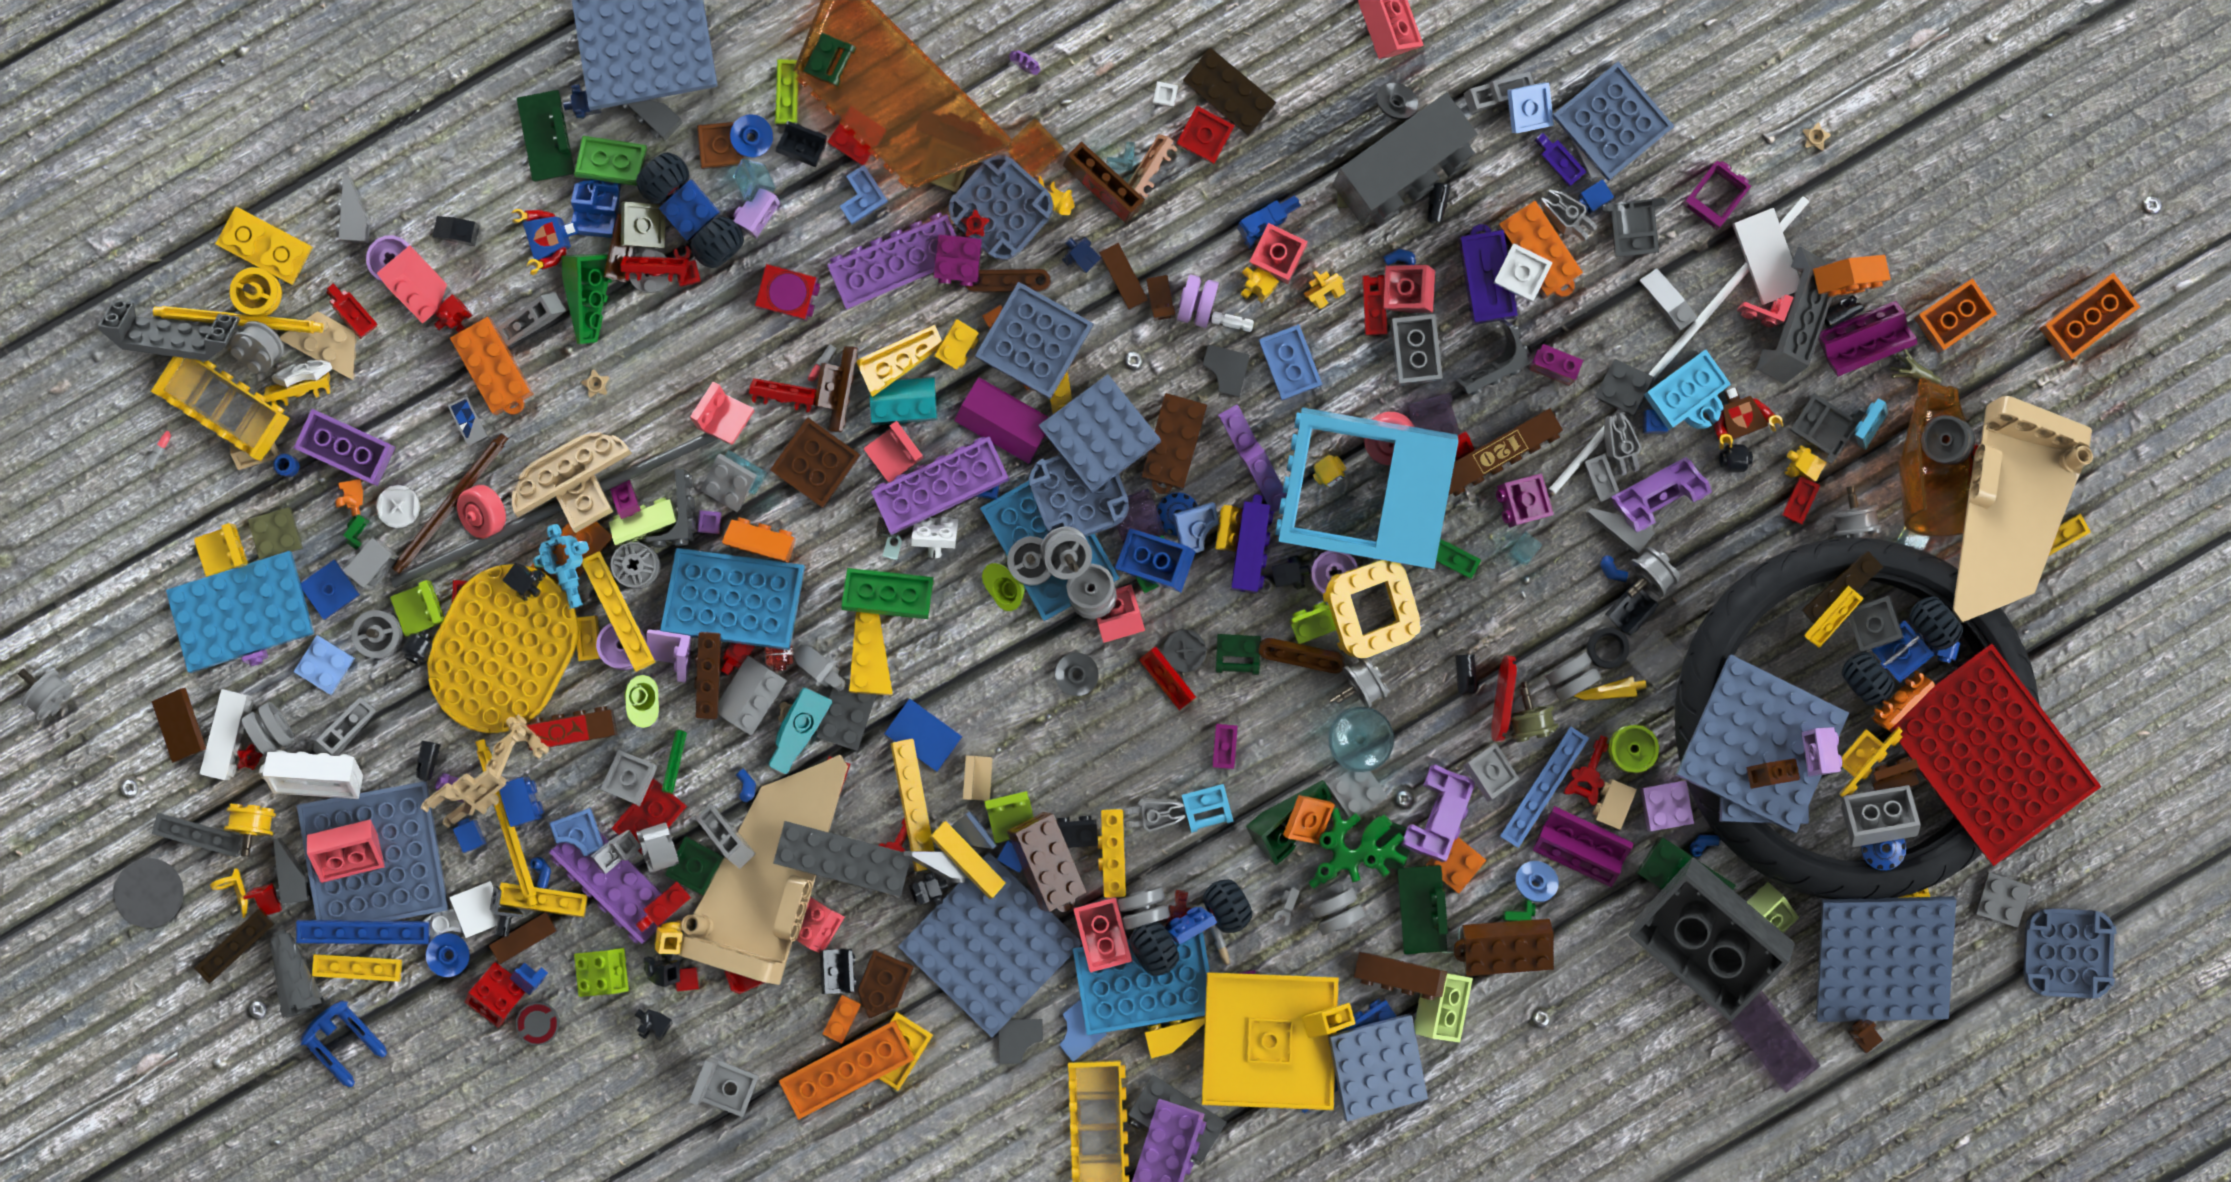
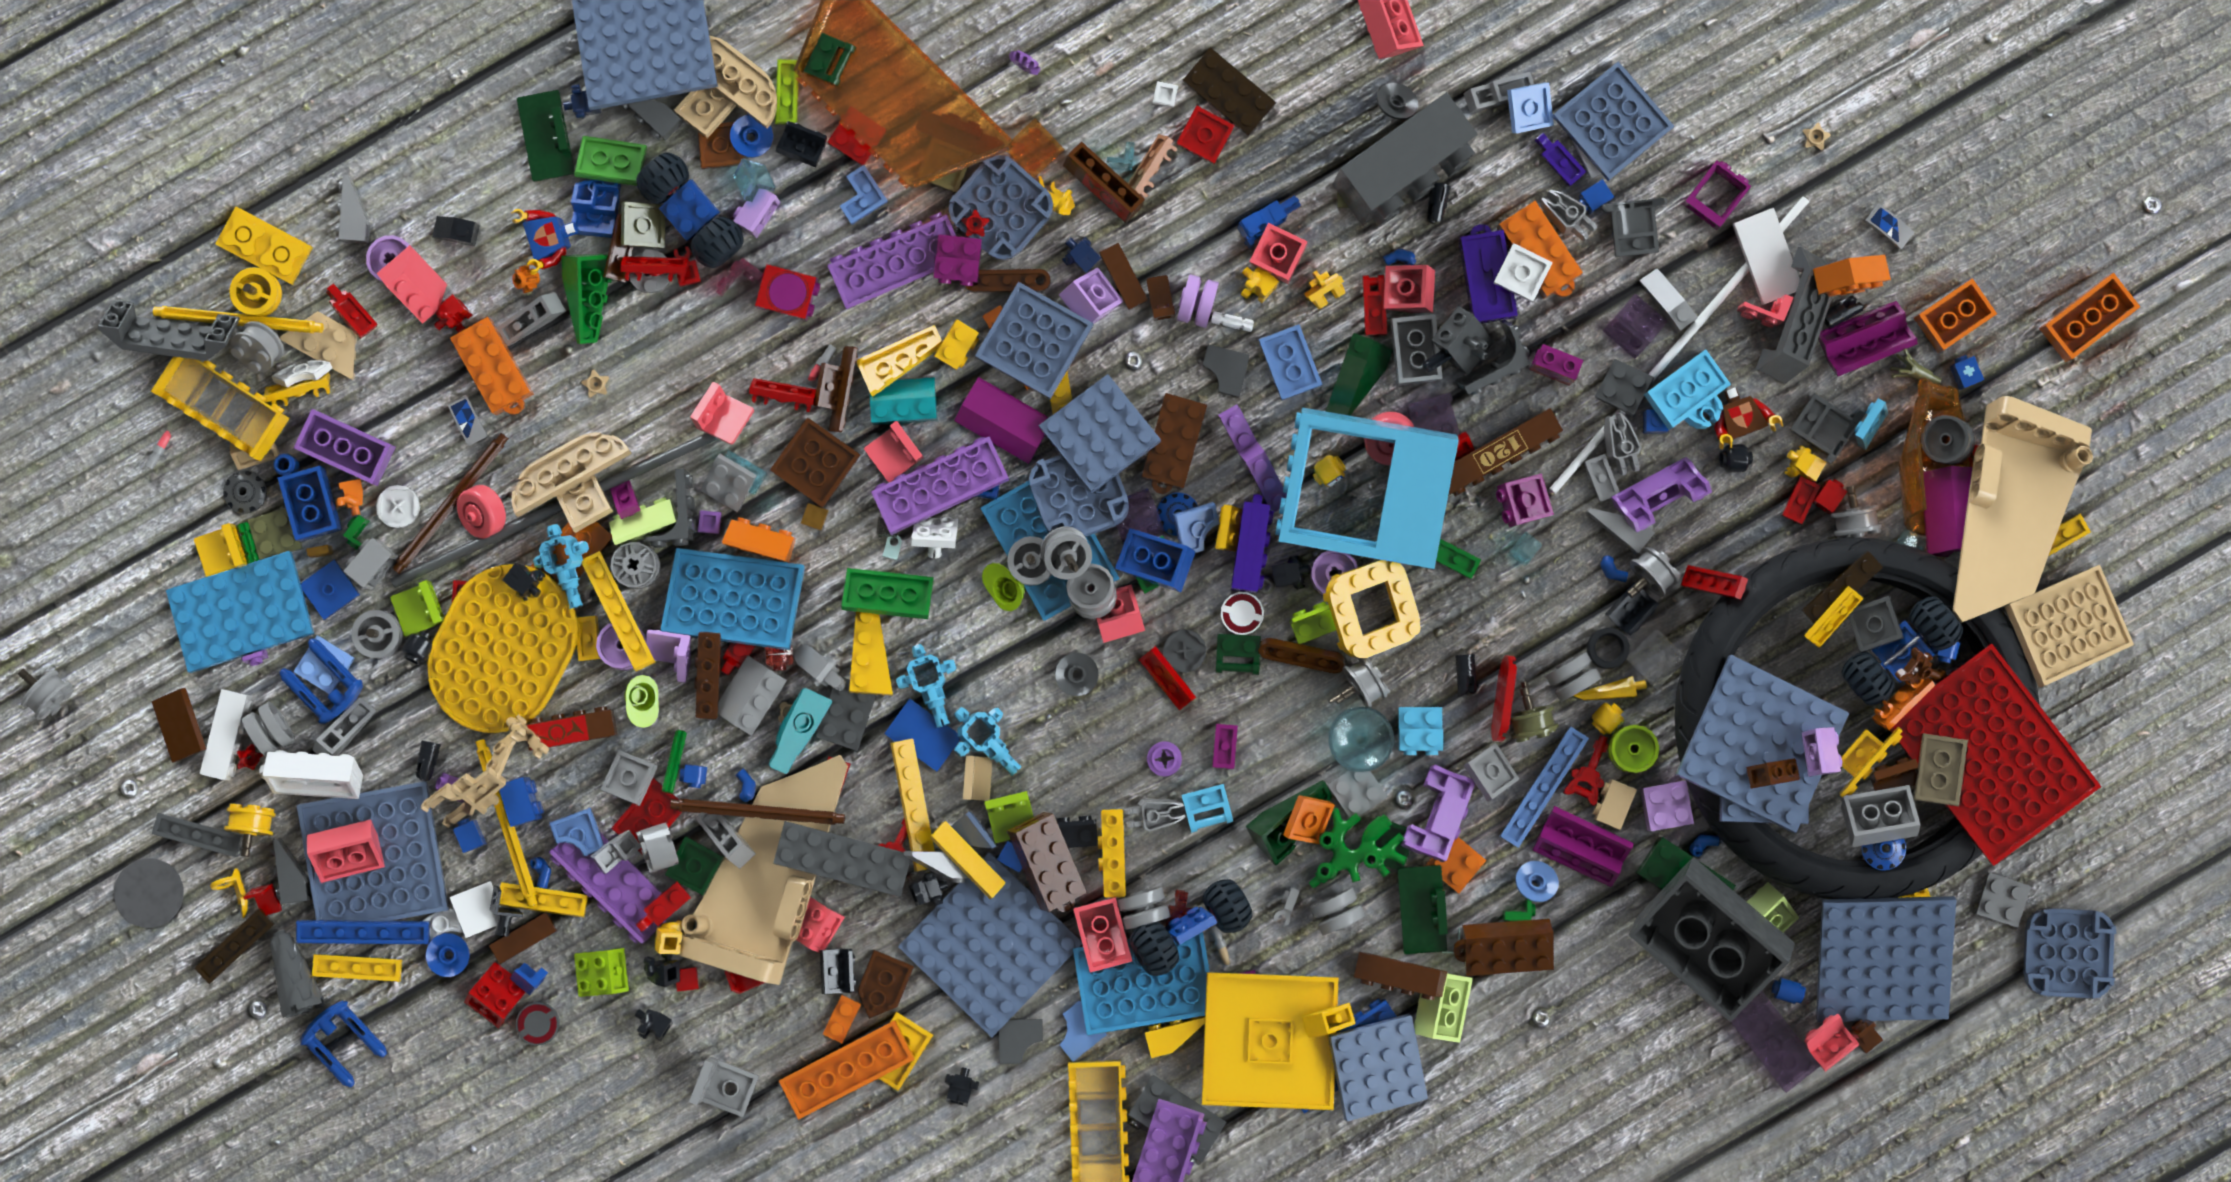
none -> dark grey dish [223,470,267,514]
none -> green axle [237,522,259,564]
none -> blue brick [278,466,343,542]
none -> blue piece [279,638,363,724]
none -> pearl gold tile [306,545,333,558]
none -> orange gear [512,265,540,293]
none -> reddish brown piece [670,799,845,825]
none -> tan plate [674,36,777,139]
none -> blue plate [679,764,708,788]
none -> clear pink bracket [716,258,763,297]
none -> pearl gold tile [801,503,829,531]
none -> medium azure piece [896,644,957,728]
none -> black piece [945,1067,979,1107]
none -> medium azure piece [954,707,1021,776]
none -> lavender slope [1059,267,1124,323]
none -> medium lavender gear [1147,742,1182,776]
none -> white tile [1221,592,1264,635]
none -> dark green wedge [1325,333,1393,416]
none -> medium azure plate [1398,707,1443,755]
none -> dark grey piece [1422,306,1494,375]
none -> yellow head [1592,703,1624,735]
none -> clear purple bracket [1603,294,1667,359]
none -> red plate [1681,565,1748,600]
none -> blue brick [1771,977,1806,1004]
none -> coral bracket [1804,1014,1859,1072]
none -> red brick [1813,479,1847,514]
none -> slope [1865,204,1915,249]
none -> reddish brown piece [1895,647,1948,684]
none -> dark tan tile [1913,733,1968,806]
none -> magenta slope [1921,466,1972,557]
none -> blue brick [1950,355,1984,390]
none -> tan plate [2004,565,2134,688]

